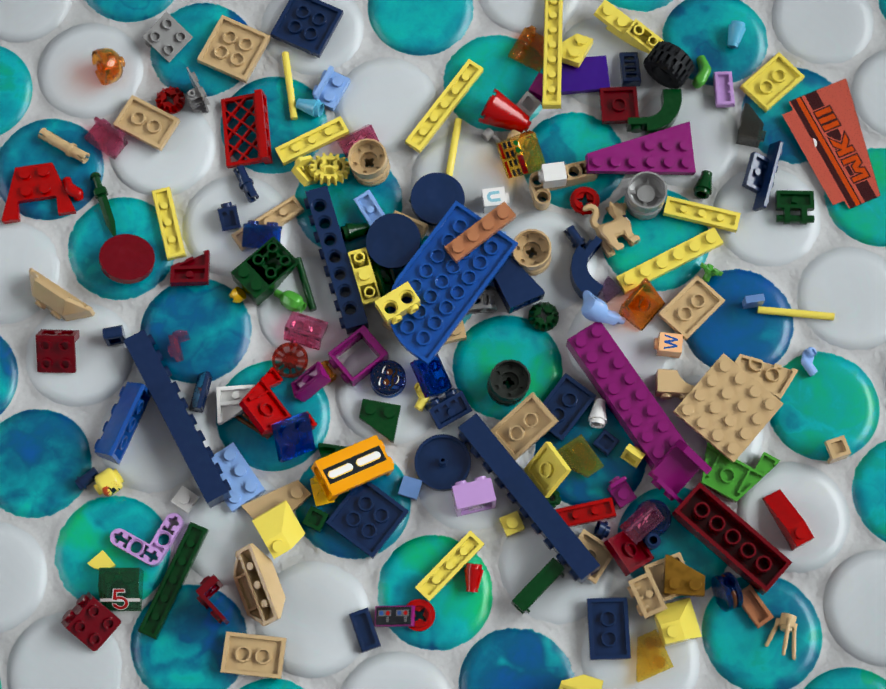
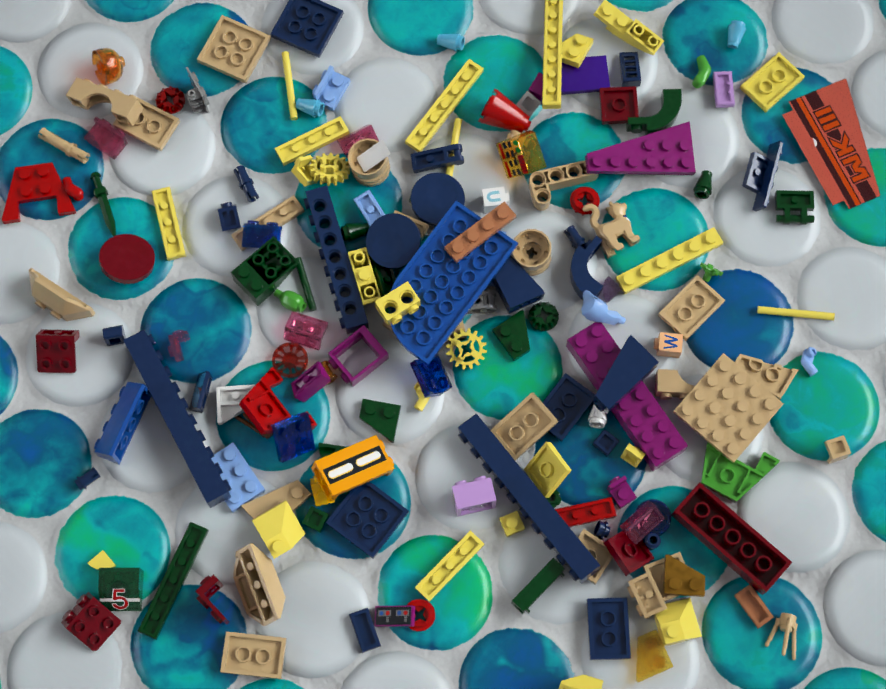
light yellow head [93,468,124,497] -> none
lavender beam [110,513,184,567] -> none
light grey hinge [142,11,193,63] -> none
dark red wing [170,250,210,286] -> none
white plate [171,485,199,514] -> none
red fence [221,89,272,168] -> none
yellow hinge [230,287,246,303] -> none
clear blue head [370,360,406,398] -> none
medium blue tile [398,475,422,501] -> none
dark blue piece [414,434,471,491] -> none
dark blue bracket [425,388,473,430] -> none
red cone [464,563,484,593] -> none
light grey hand [481,128,505,145] -> none
pearl dark grey wheel [487,359,531,406] -> none
clear orange hinge [508,25,544,72] -> none
white brick [538,161,567,189] -> none
clear yellow wing [557,434,604,478] -> none
clear orange slope [619,278,665,331] -> none
light grey wheel [624,171,667,220] -> none
black tyre [643,41,694,89] -> none
magenta panel [648,439,712,504] -> none
light yellow plate [663,196,741,233] -> none
head [711,572,743,612] -> none
clear smoke slope [736,103,766,148] -> none
medium blue tile [742,294,765,309] -> none
red slope [763,489,814,551] -> none
none -> tan arch [66,77,143,126]
none -> white sticker [357,140,390,172]
none -> dark blue plate [411,144,464,173]
none -> medium azure cone [437,34,465,52]
none -> light yellow gear [445,328,487,369]
none -> dark green wing [492,309,530,361]
none -> dark blue slope [593,335,659,414]

